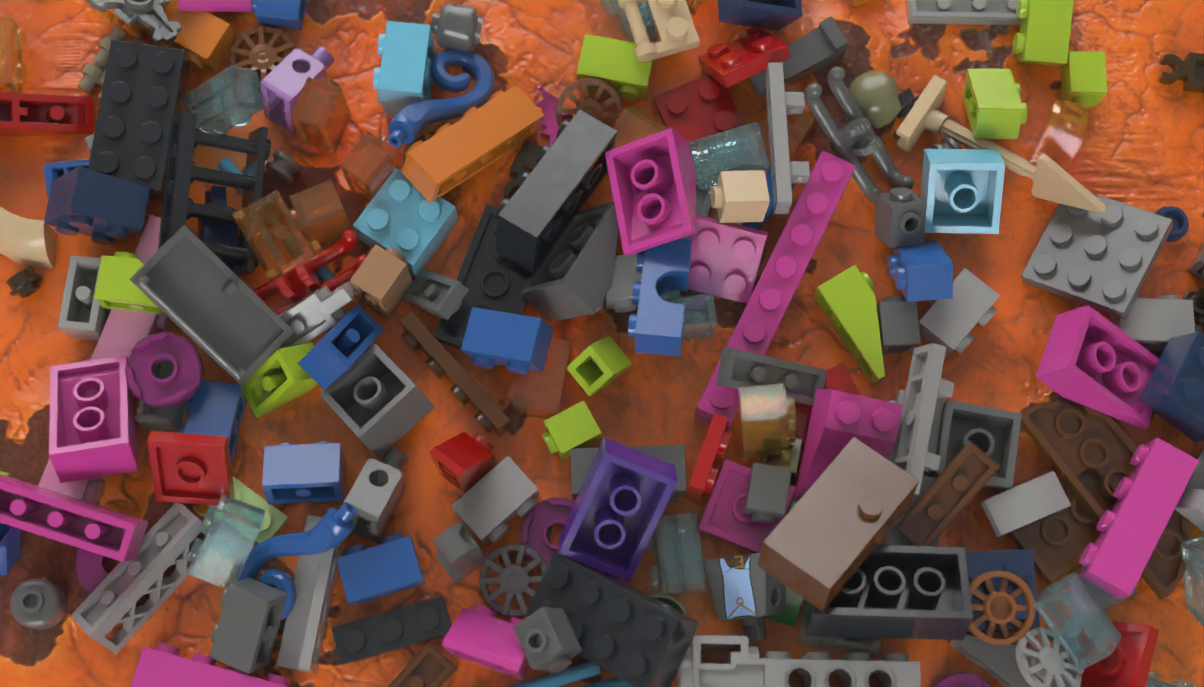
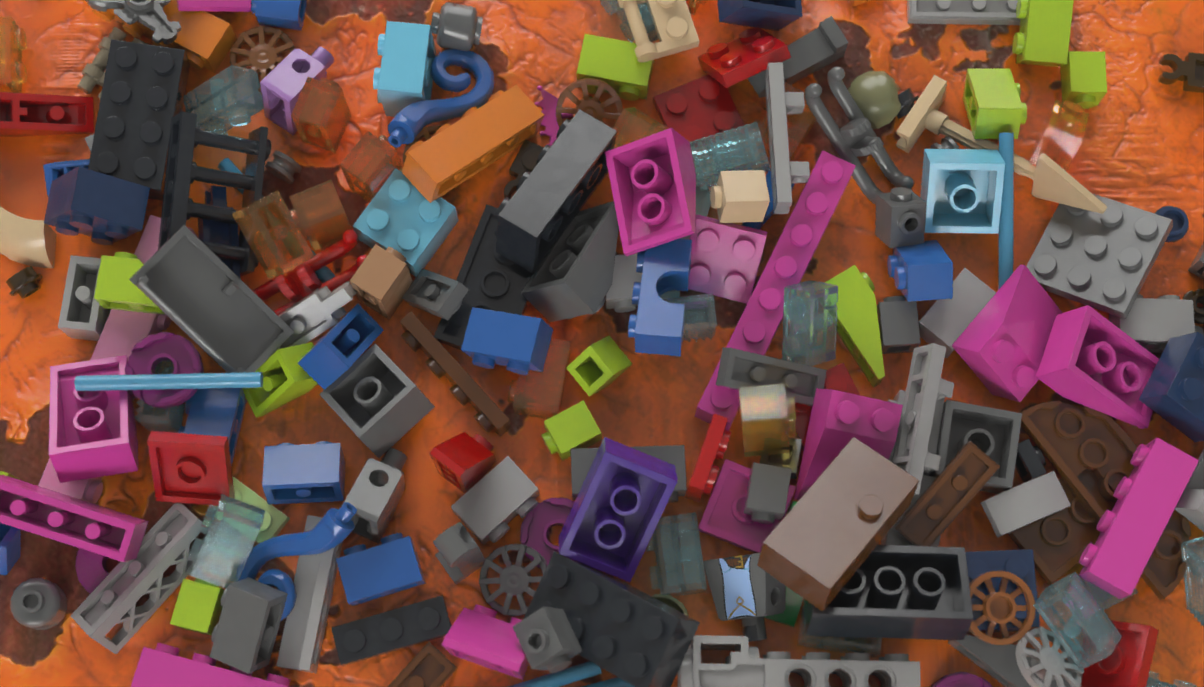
none -> dark azure axle [75,372,263,391]
none -> lime brick [170,575,225,636]
none -> clear light blue brick [782,281,838,366]
none -> dark pink slope [951,264,1062,402]
none -> dark azure axle [998,133,1014,290]
none -> black plate [1015,439,1047,483]

